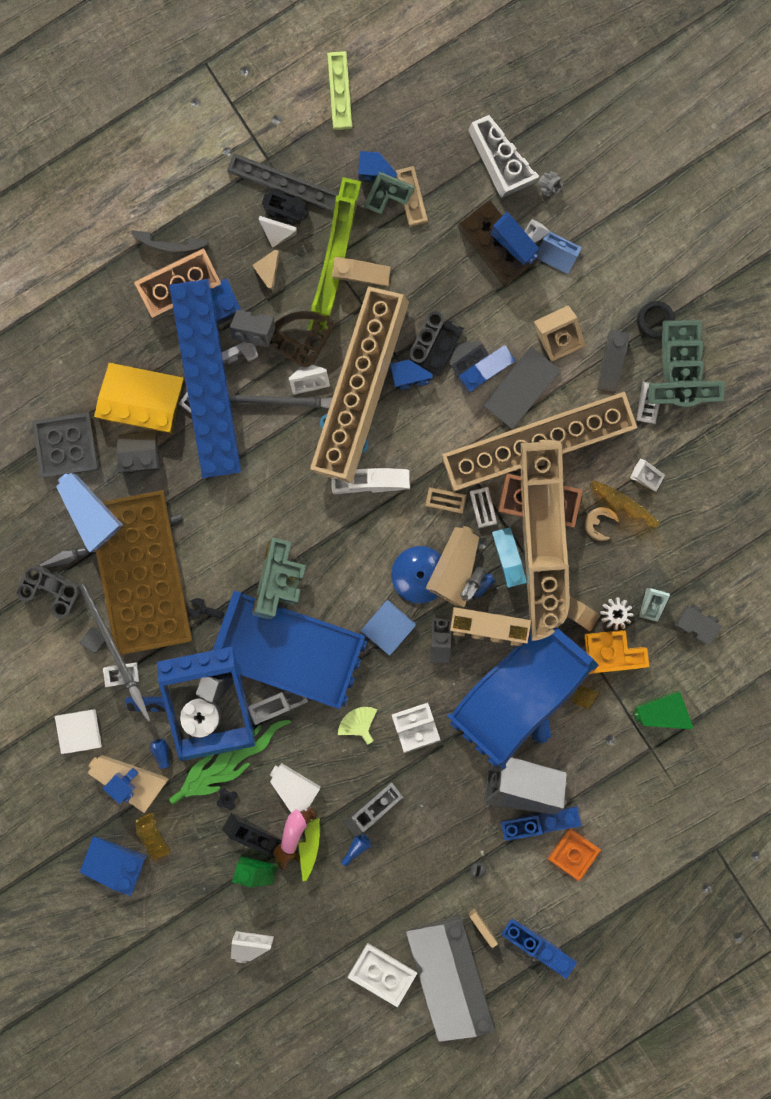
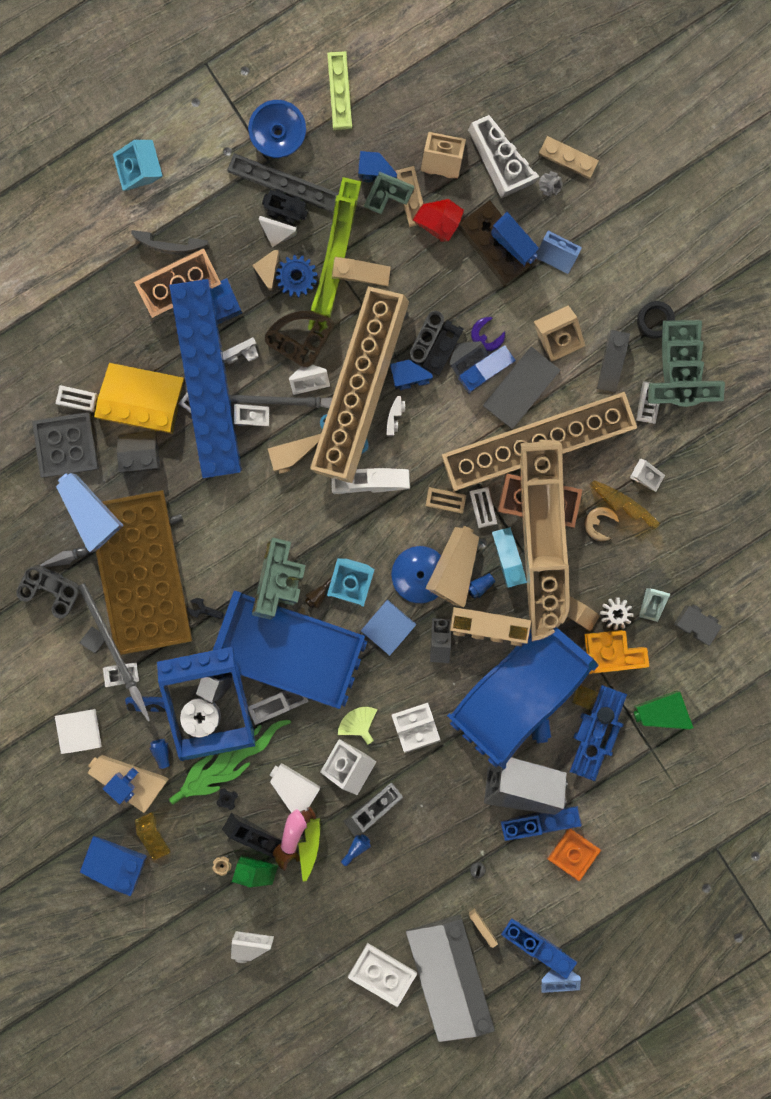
dark grey brick [230,310,275,347] -> none
dark grey axle [460,567,487,601] -> none
white slope [525,219,550,243] -> none
none -> white tile [56,385,98,413]
none -> medium azure slope [113,140,163,191]
none -> tan plate [212,856,231,876]
none -> white slope [234,404,269,426]
none -> blue dish [248,100,306,158]
none -> tan slope [268,434,321,474]
none -> blue gear [276,255,318,298]
none -> dark brown cone [304,578,332,609]
none -> white slope [320,739,376,795]
none -> medium azure slope [327,558,375,607]
none -> white slope [387,396,405,437]
none -> red slope [412,199,464,242]
none -> tan slope [421,132,466,179]
none -> dark purple head [471,317,505,351]
none -> tan plate [538,136,599,179]
none -> light blue slope [541,969,581,993]
none -> blue piece [569,685,627,781]

